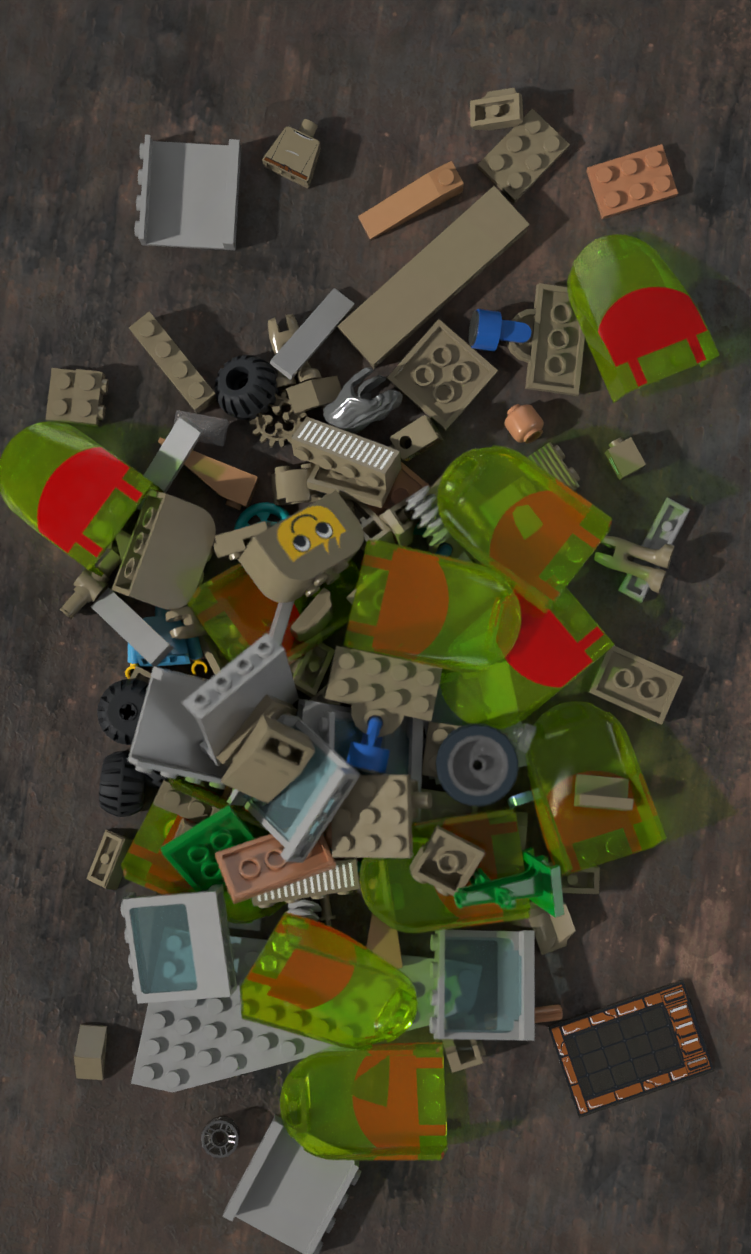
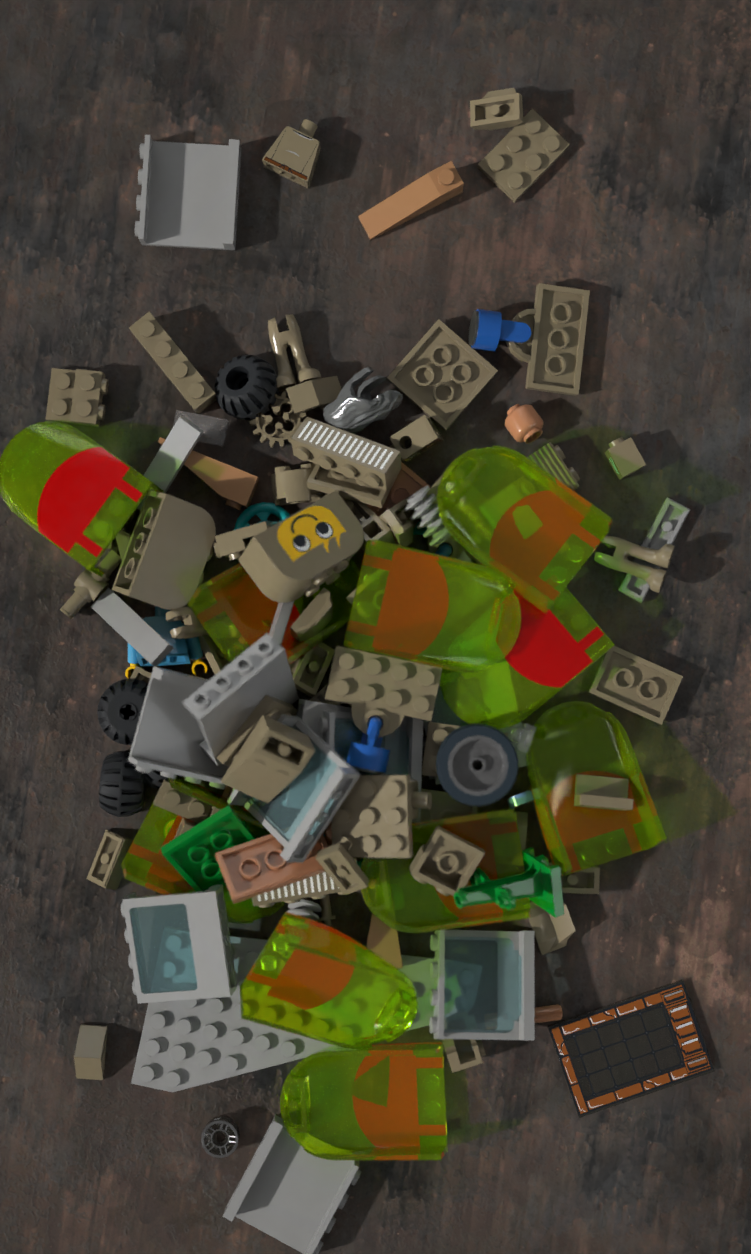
light grey tile [270,288,355,380] -> none
dark tan tile [337,186,530,368] -> none
clear neon green windscreen [567,234,720,403] -> none
nougat plate [586,144,678,219] -> none
none -> dark tan plate [316,843,369,895]

